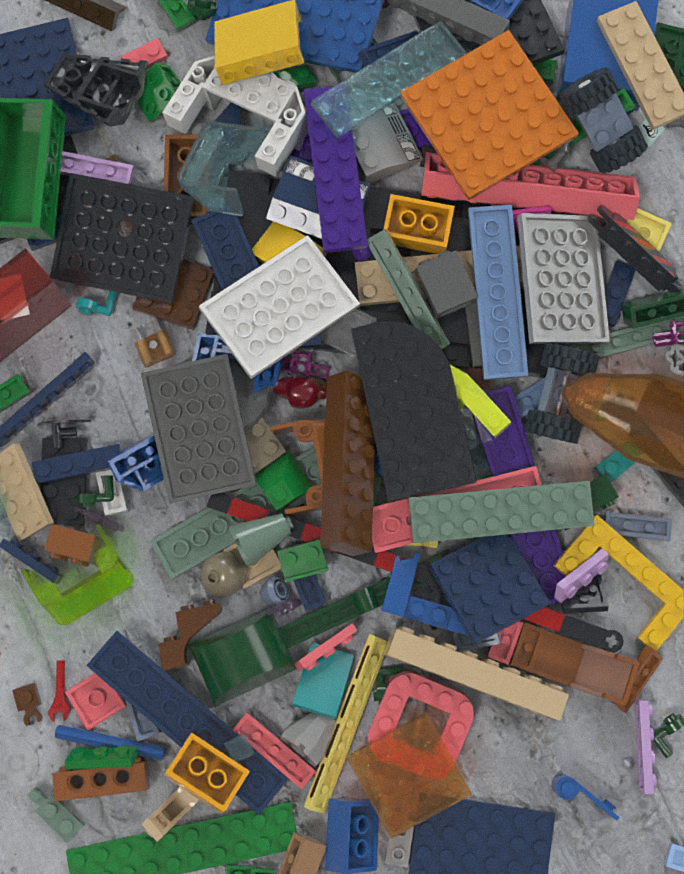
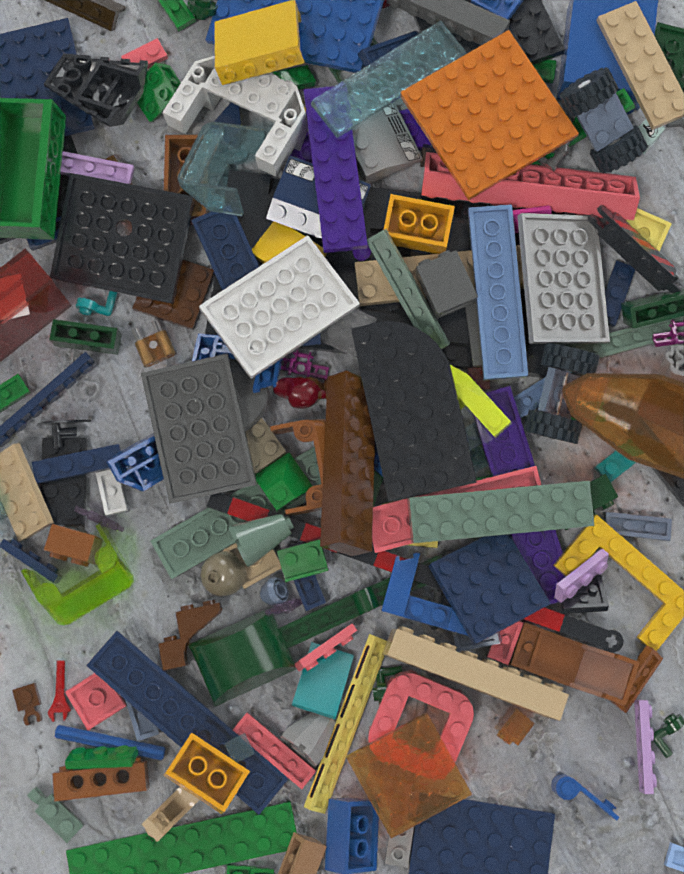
dark green plate [77,475,114,507] -> none
none -> dark green brick [49,319,122,355]
none -> clear orange brick [494,707,535,746]

